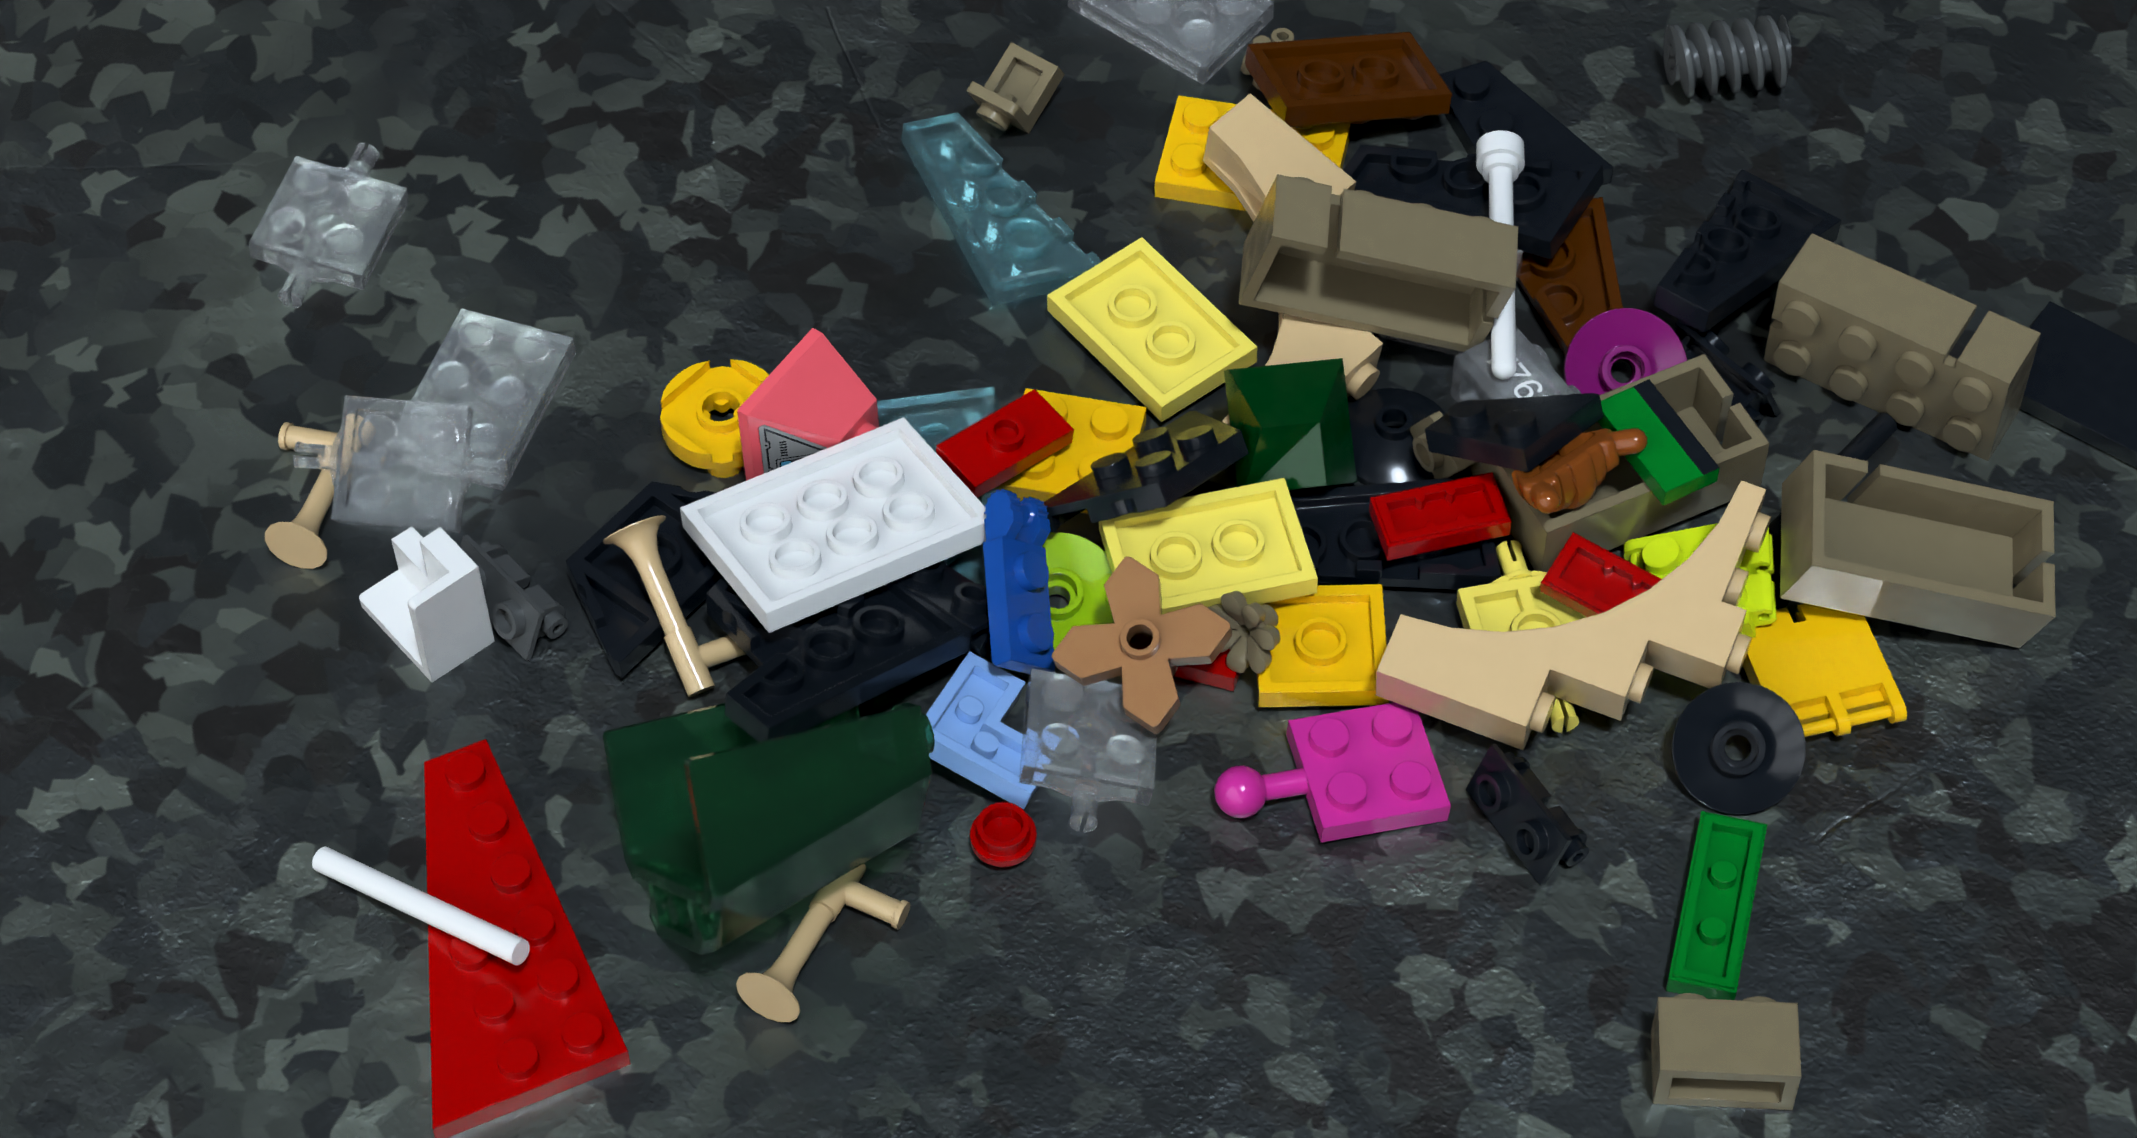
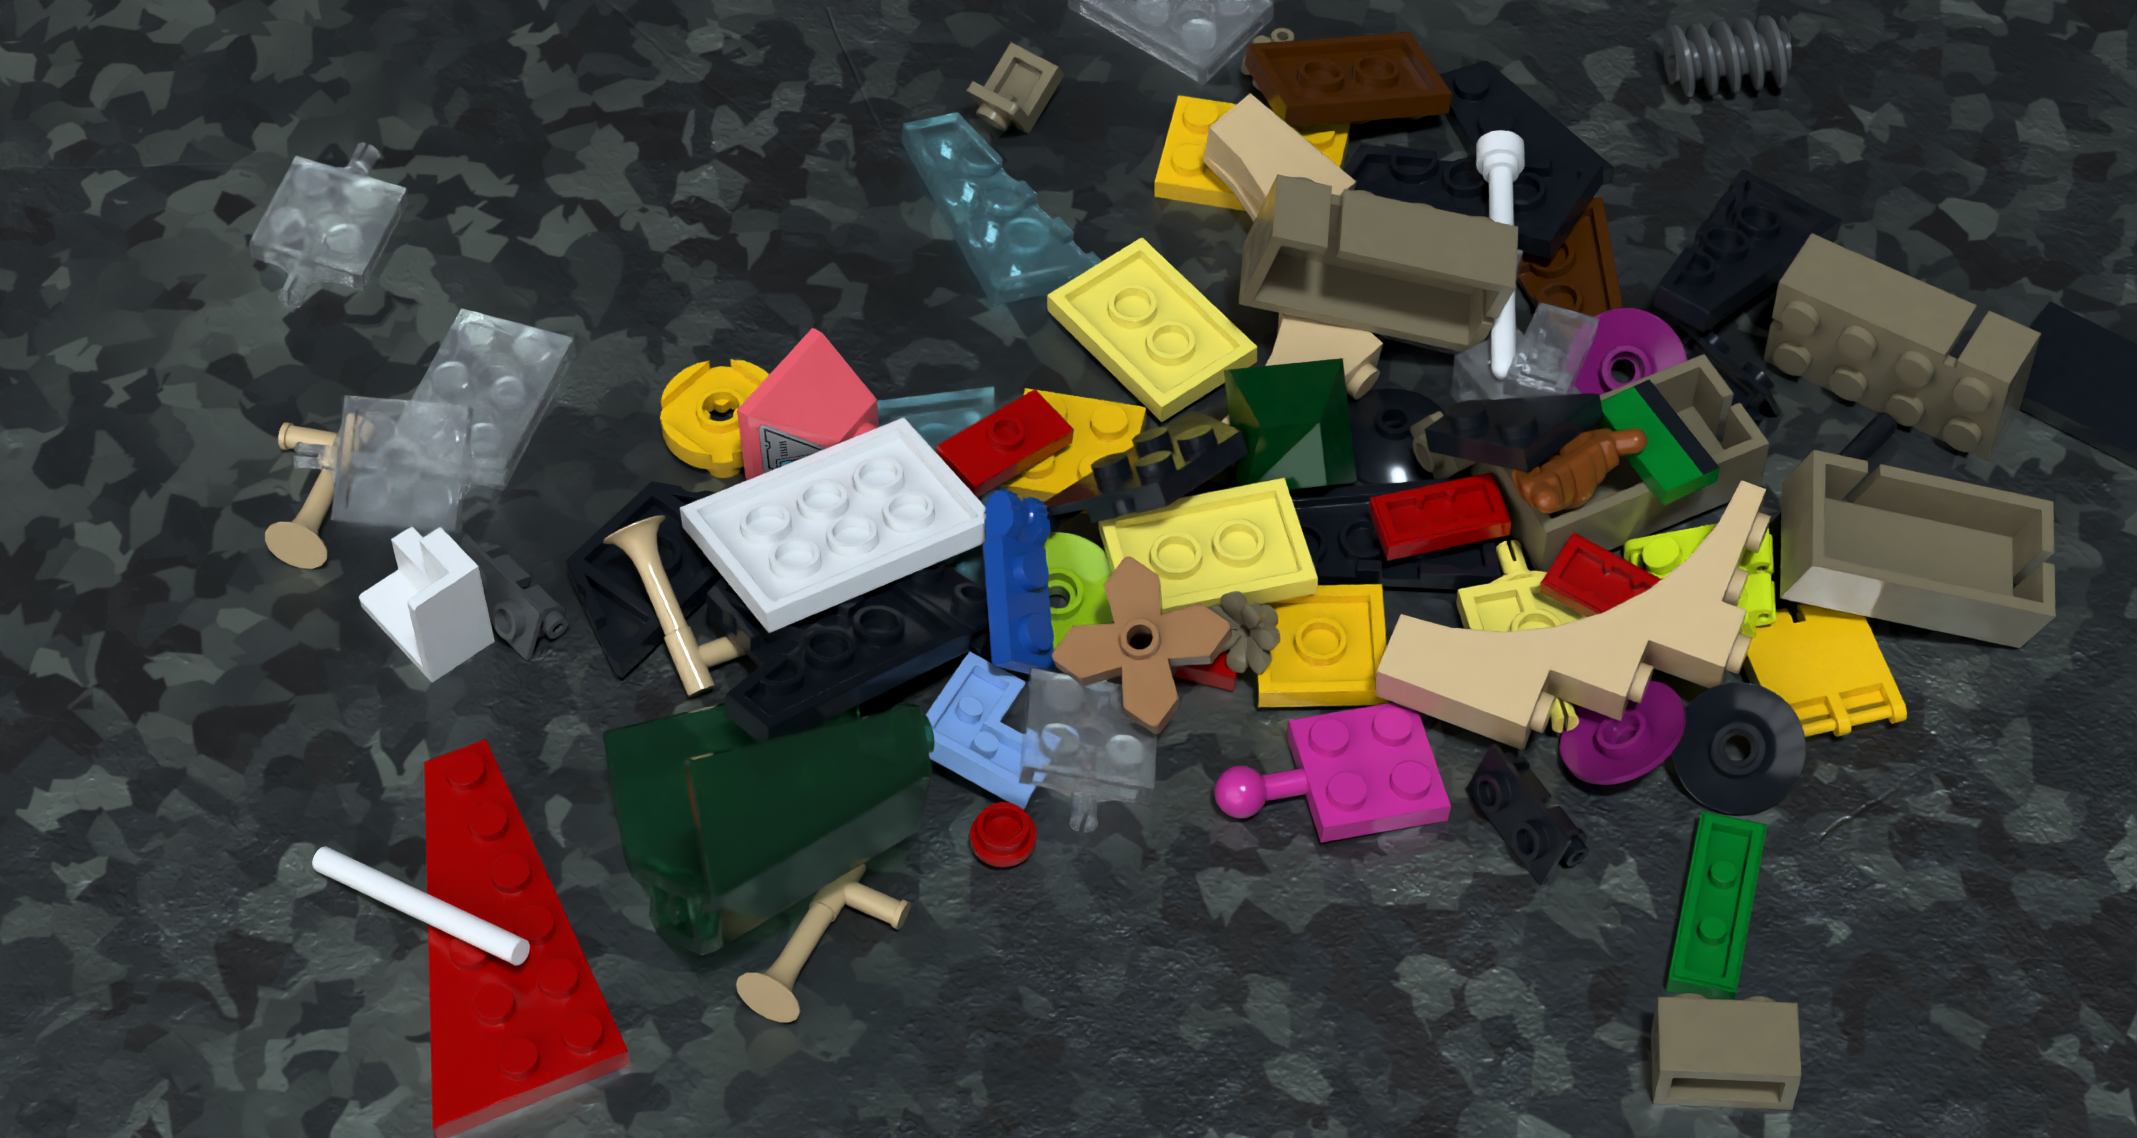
none -> clear plate [1502,302,1599,398]
none -> magenta dish [1560,680,1686,785]

